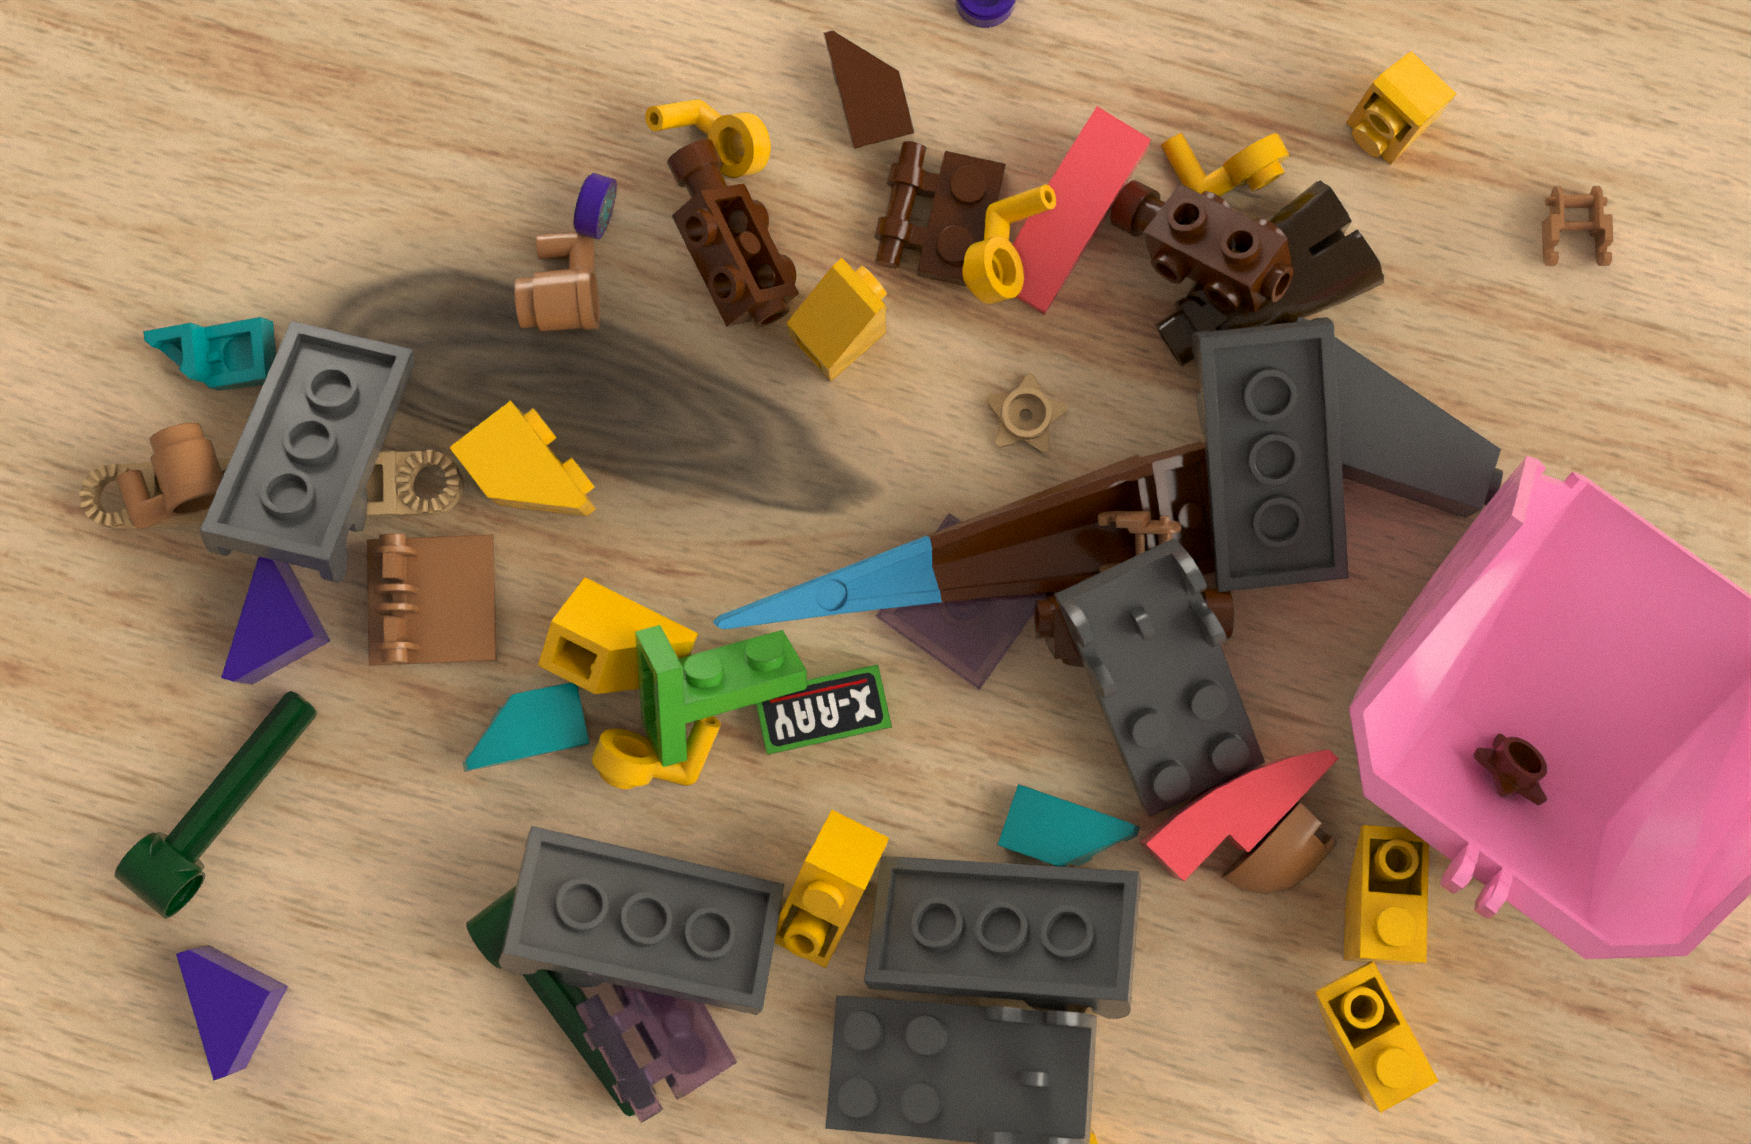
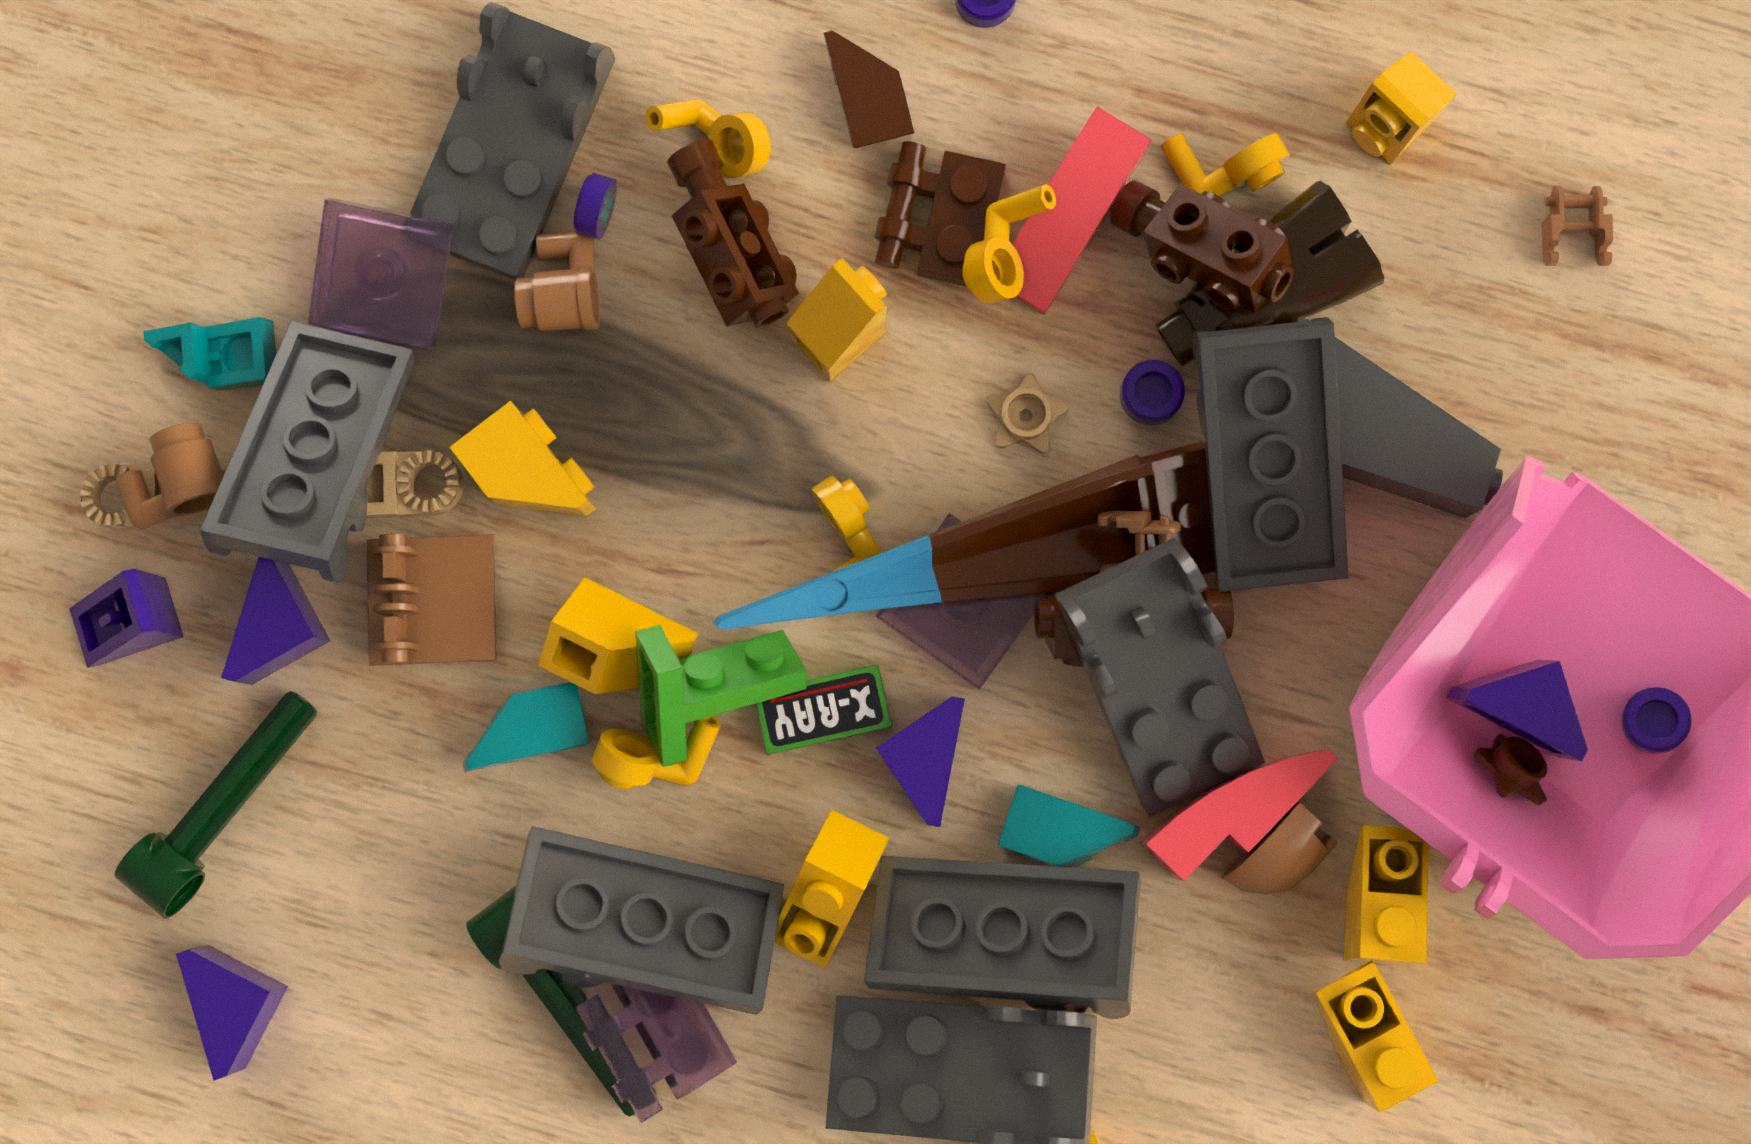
none -> dark purple slope [69,569,184,668]
none -> plate [308,198,454,349]
none -> dark grey hinge [402,2,615,281]
none -> yellow plate [810,475,882,572]
none -> dark purple slope [876,696,965,827]
none -> dark purple tile [1120,360,1185,425]
none -> dark purple slope [1446,660,1588,762]
none -> dark purple tile [1622,687,1692,754]

